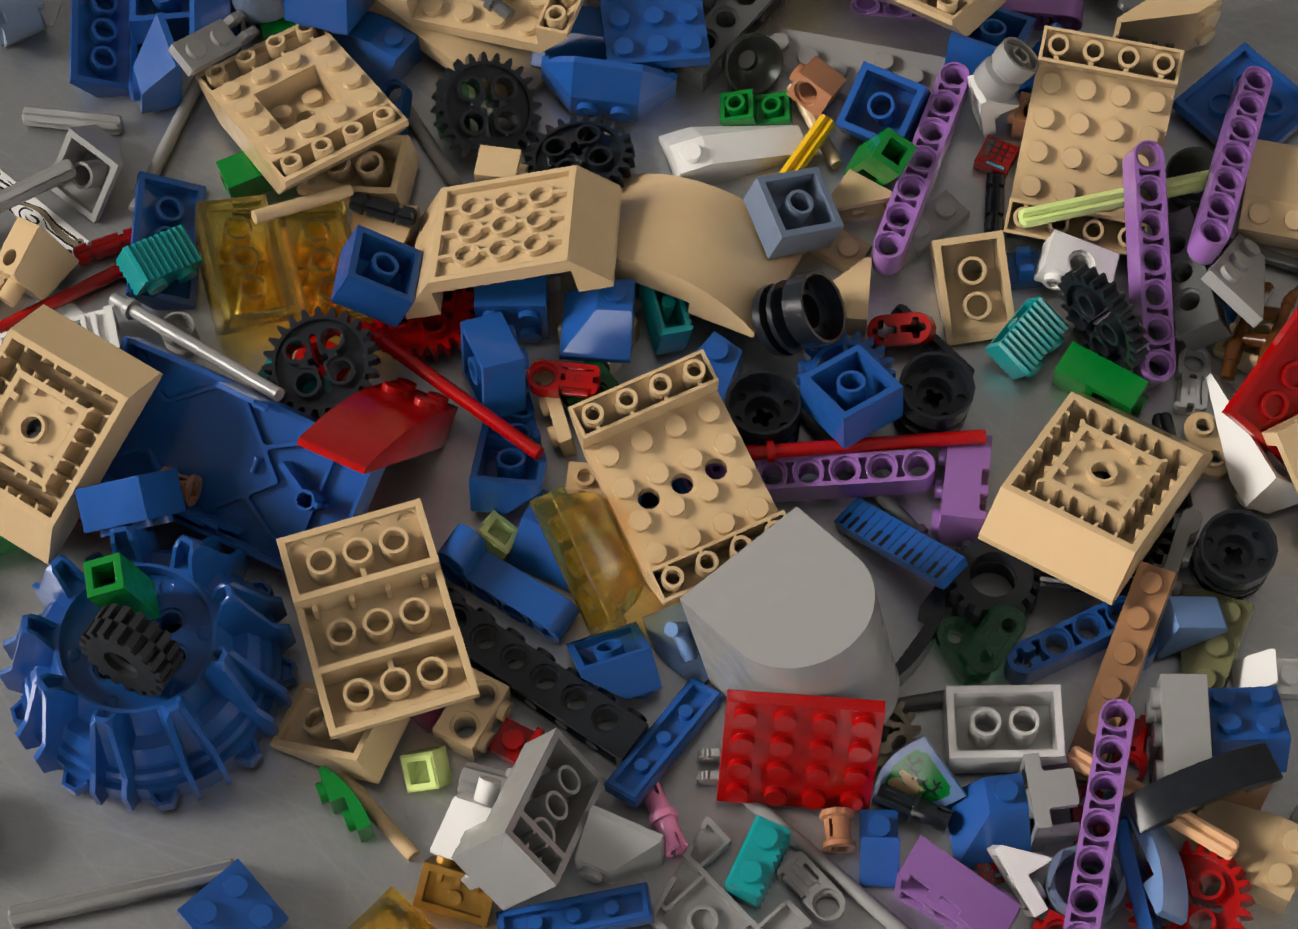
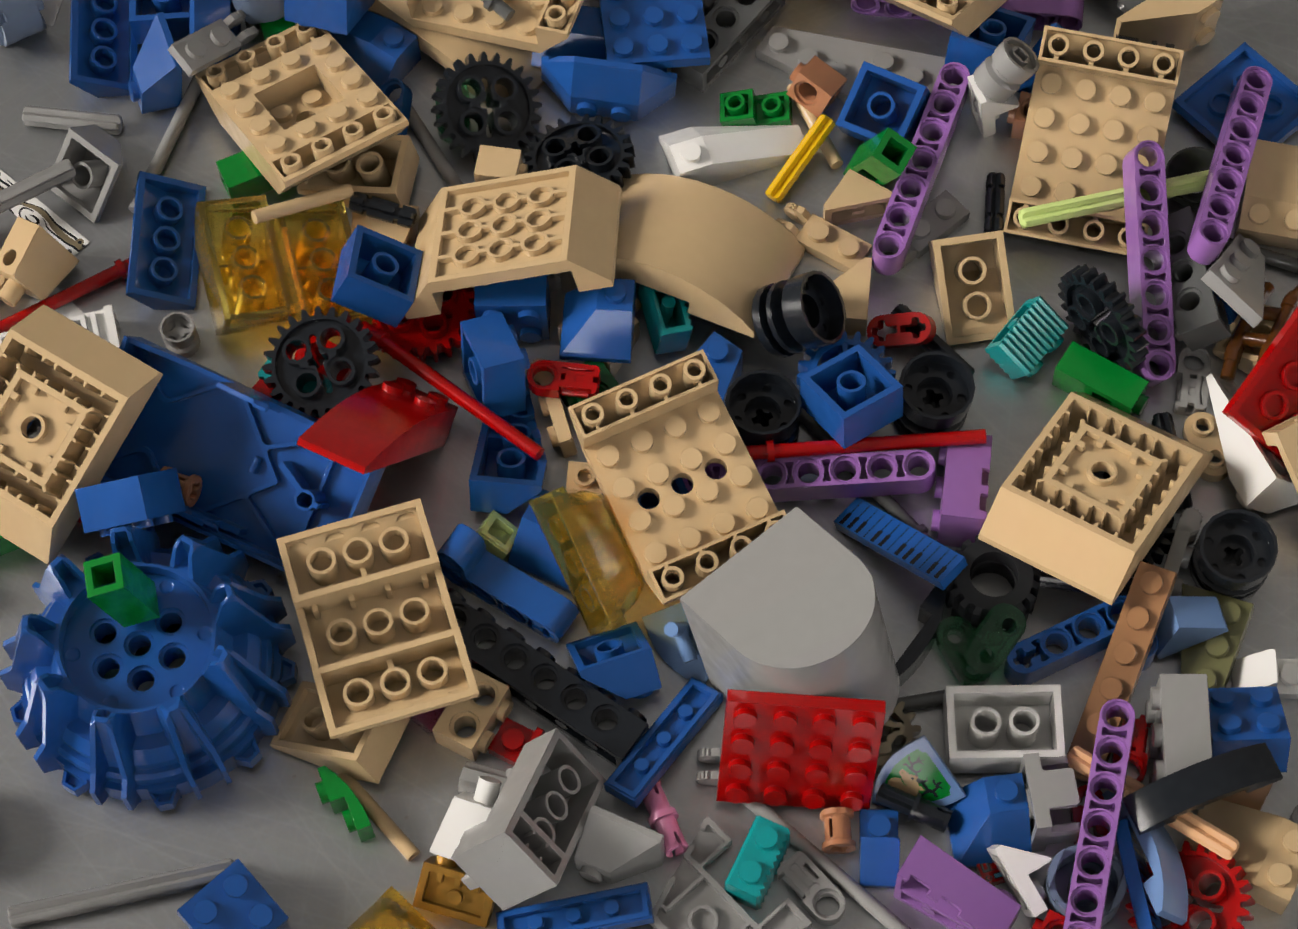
red axle [73,227,132,265] -> none
black tyre [79,603,184,697] -> none
light grey bar [109,293,285,402] -> none
teal brick [116,224,203,296] -> none
yellowish green slope [400,745,453,793] -> none
pearl dark grey piece [722,32,783,95] -> none
sand blue brick [743,166,844,259] -> none
red tile [973,135,1020,179] -> none
blue tile [1006,245,1043,290] -> none
white brick [1033,229,1120,290] -> none

